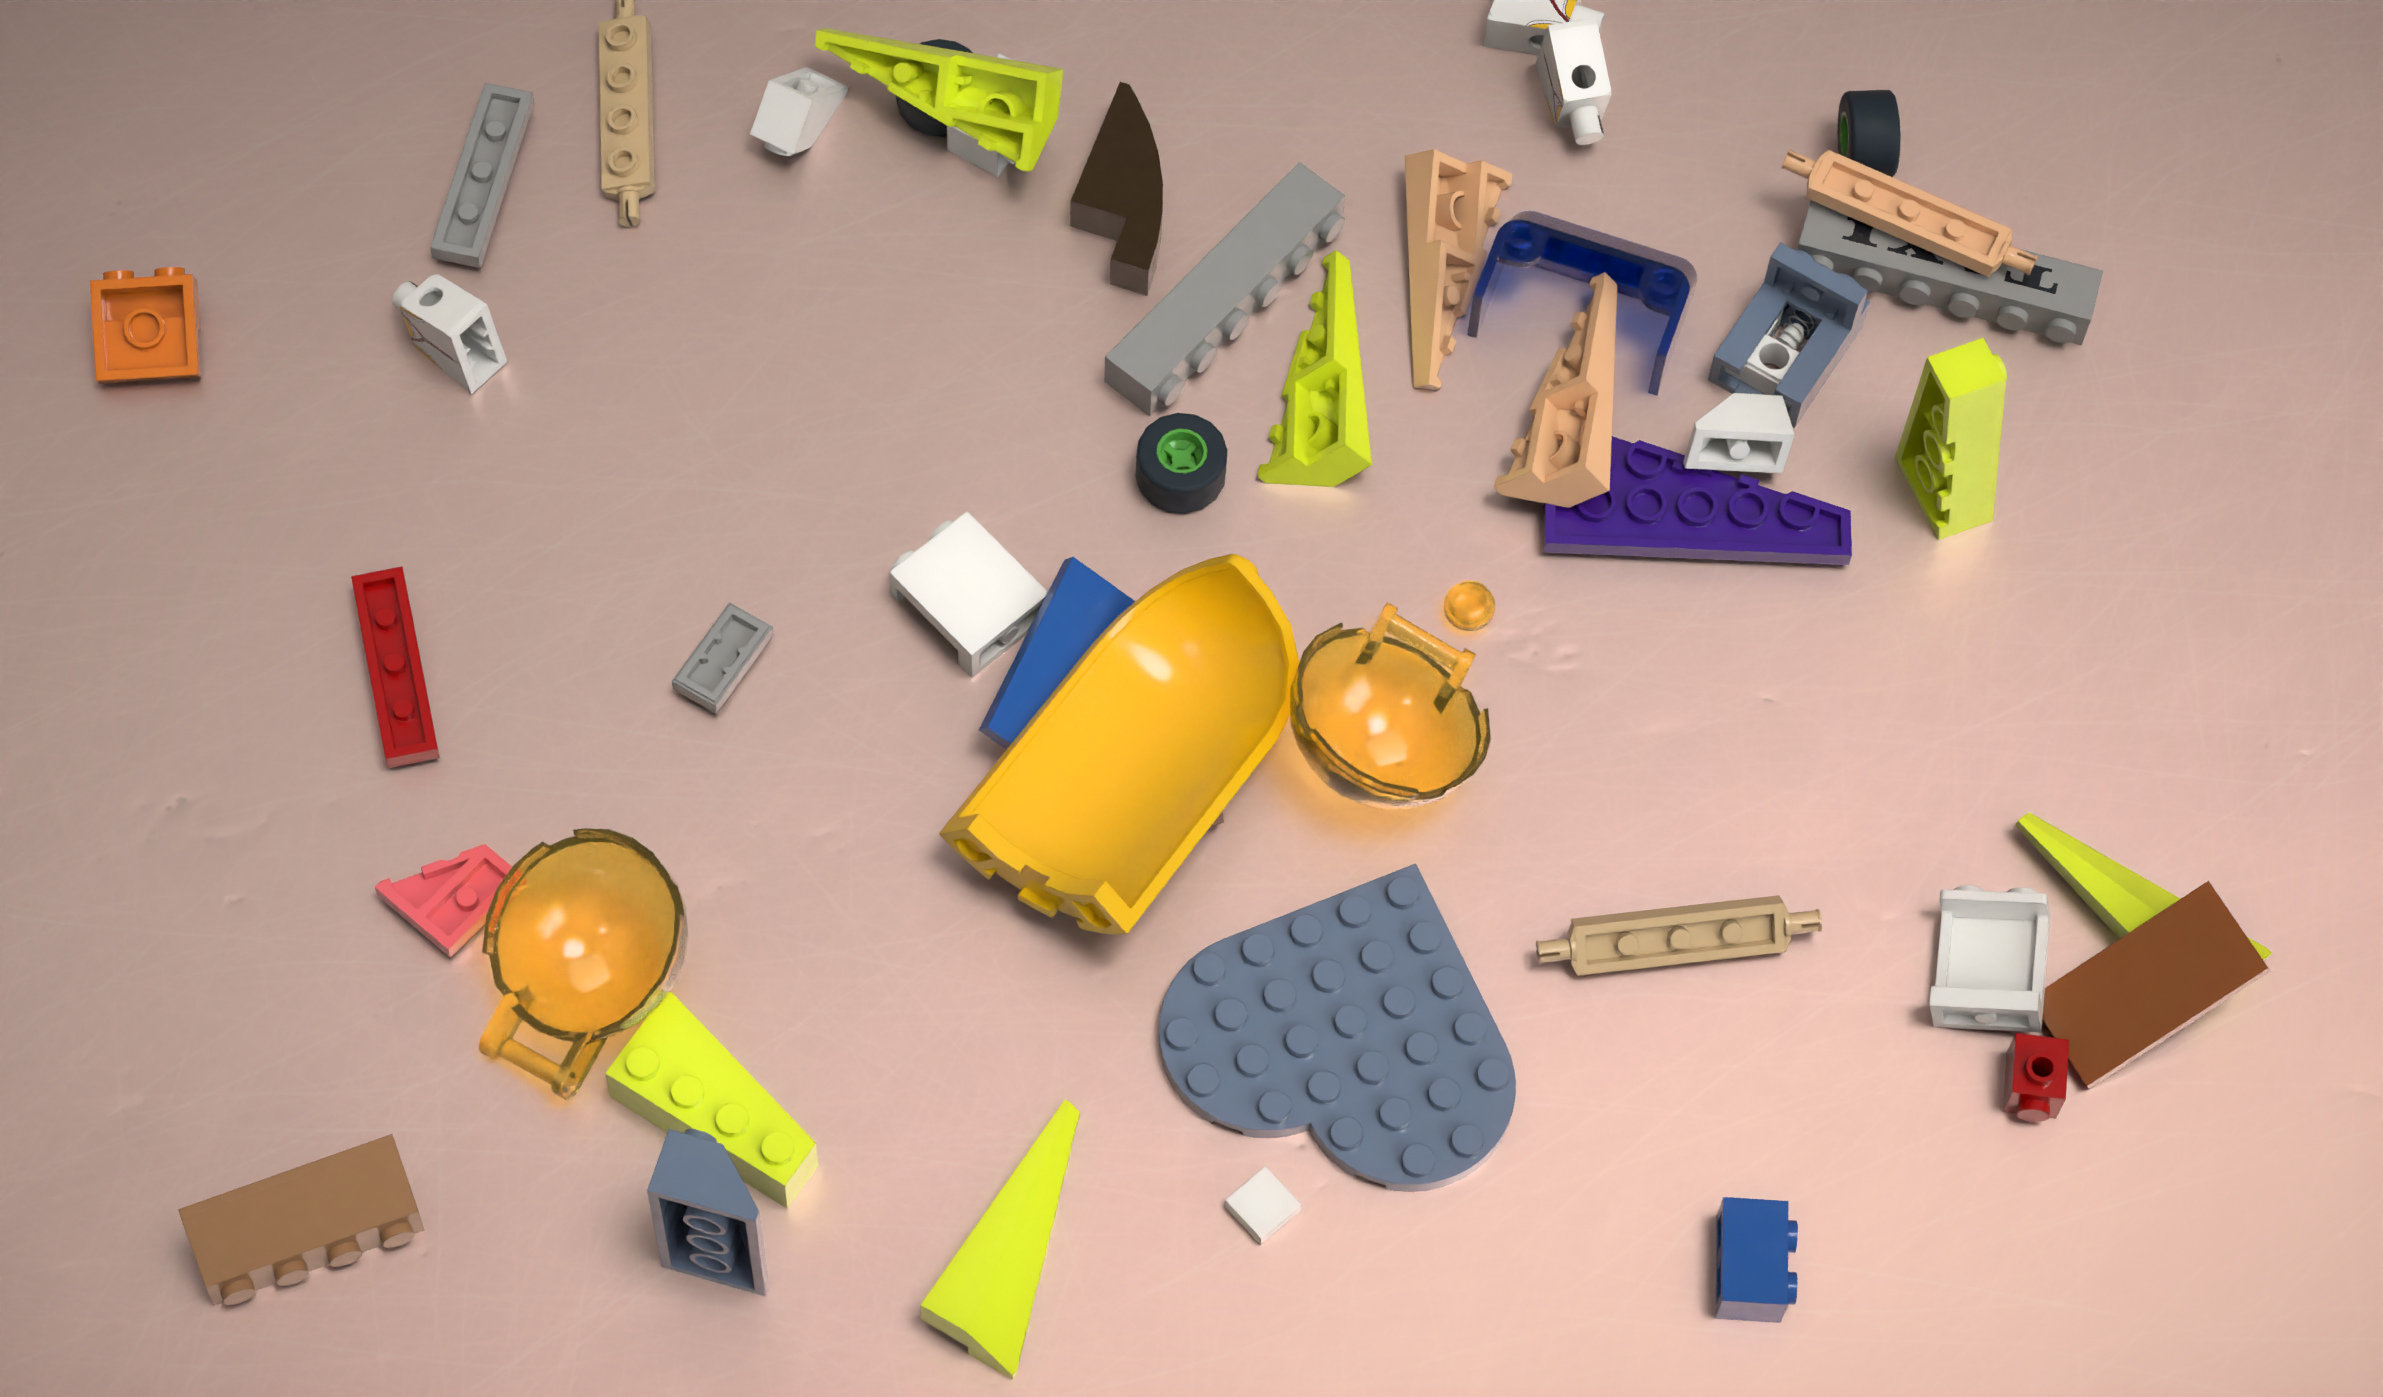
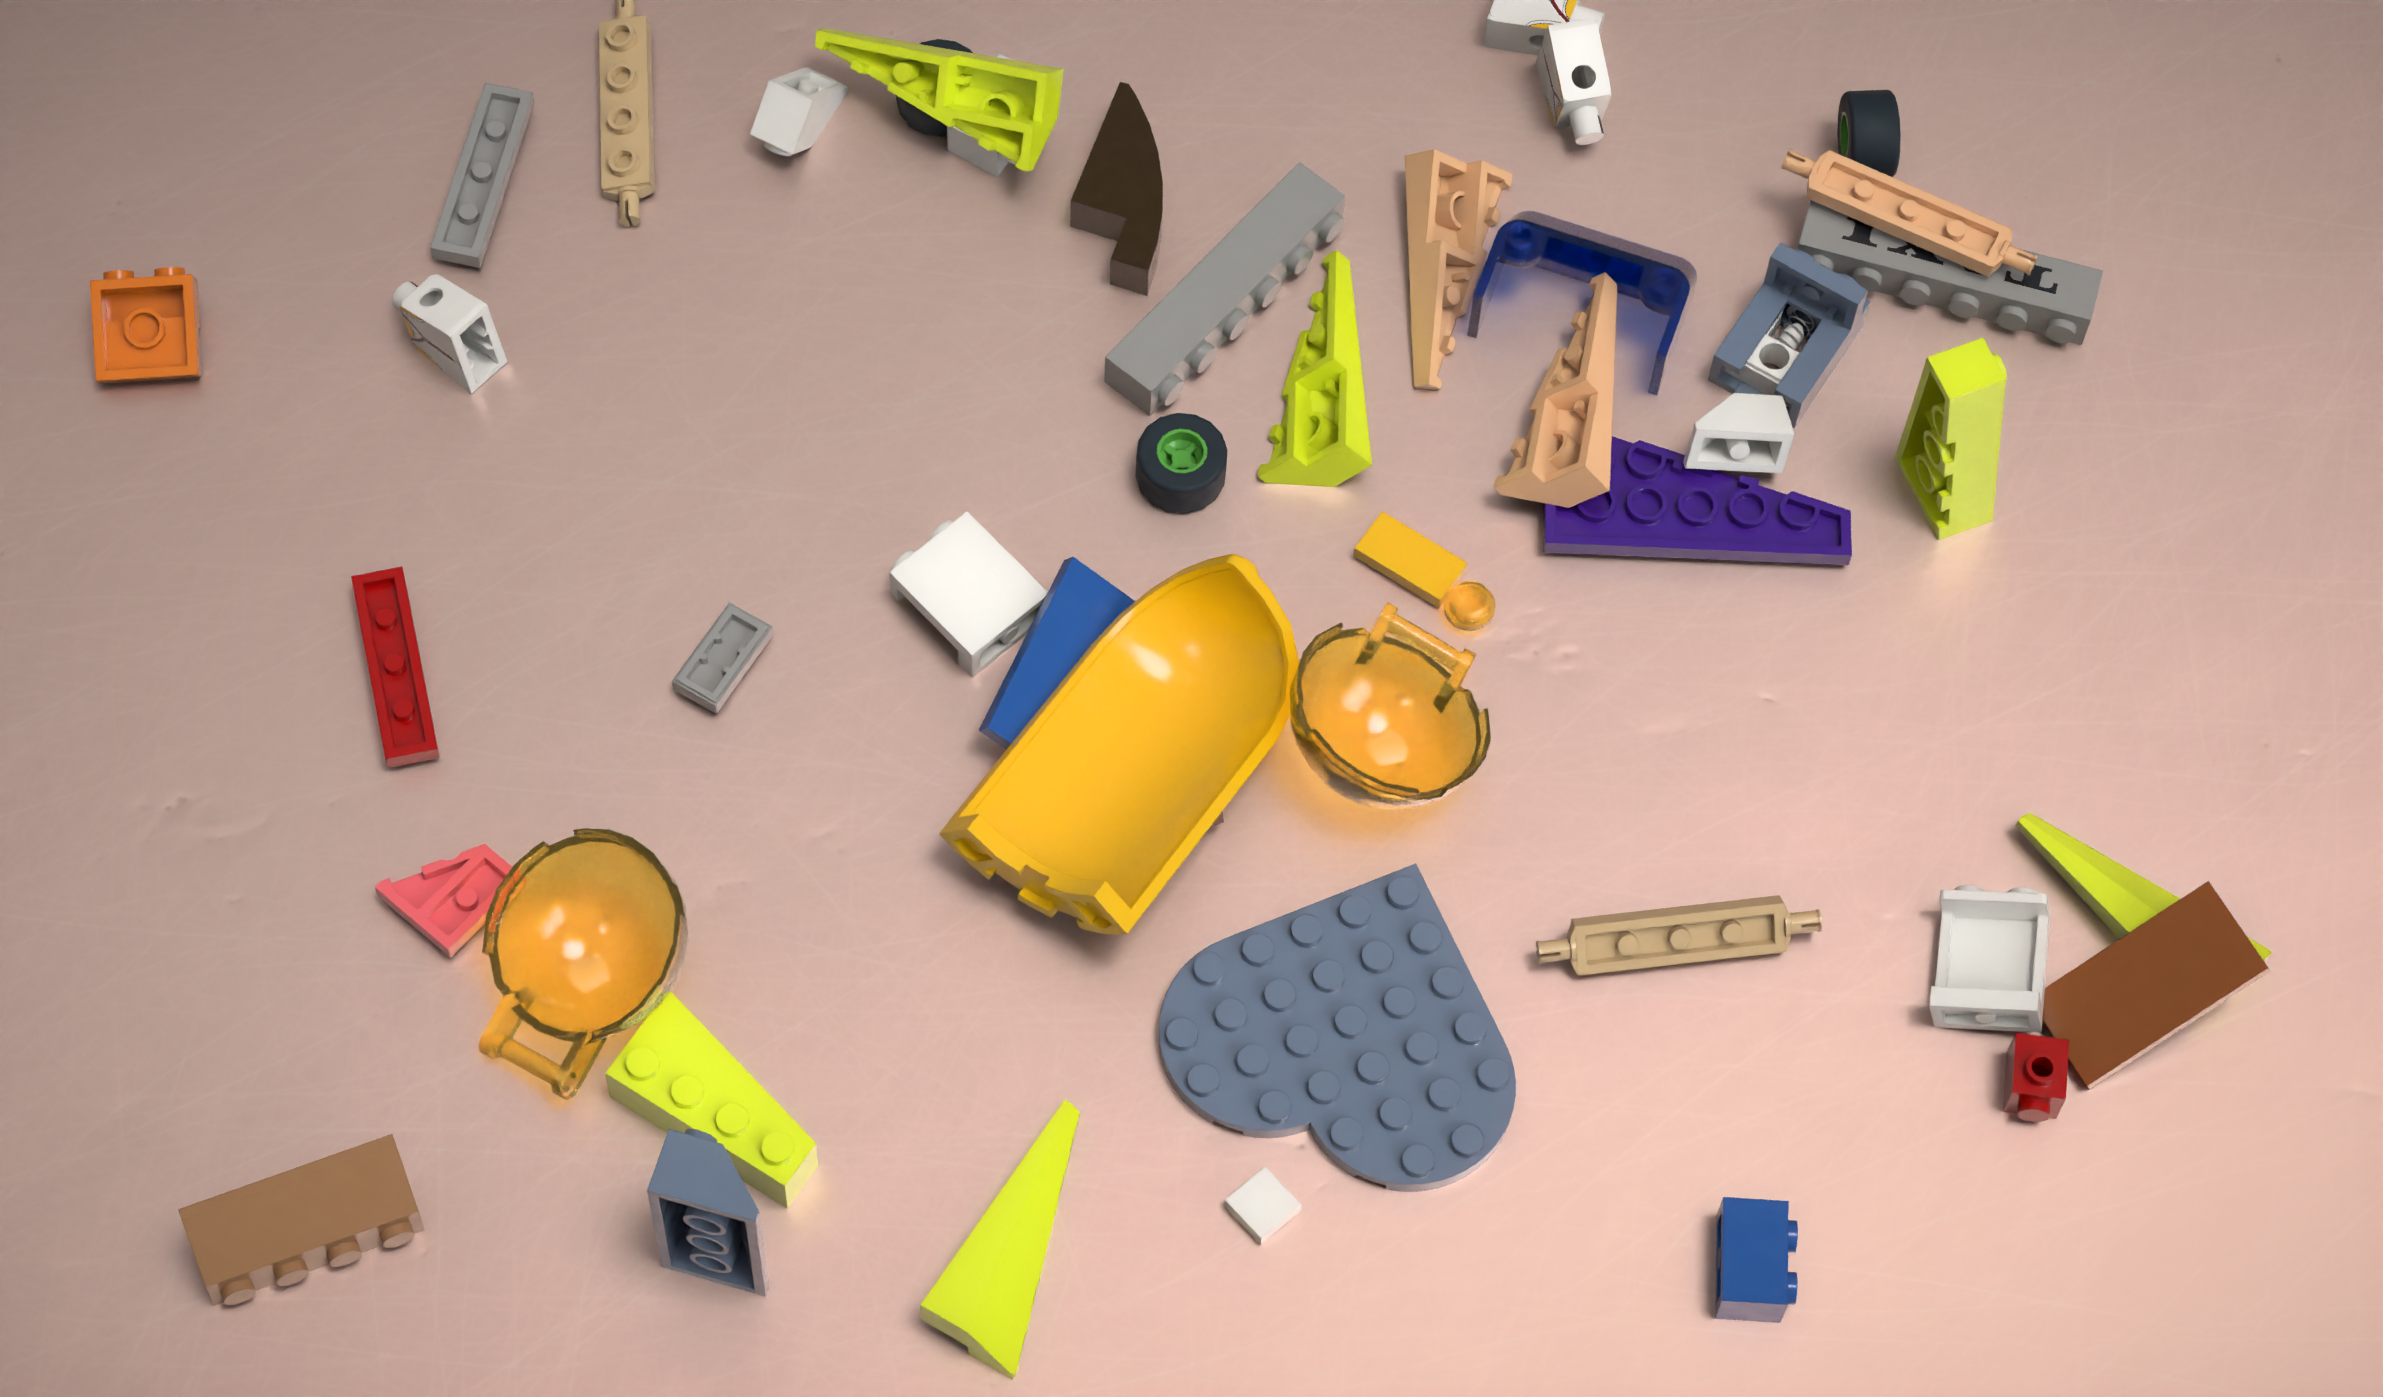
none -> yellow tile [1353,511,1468,608]

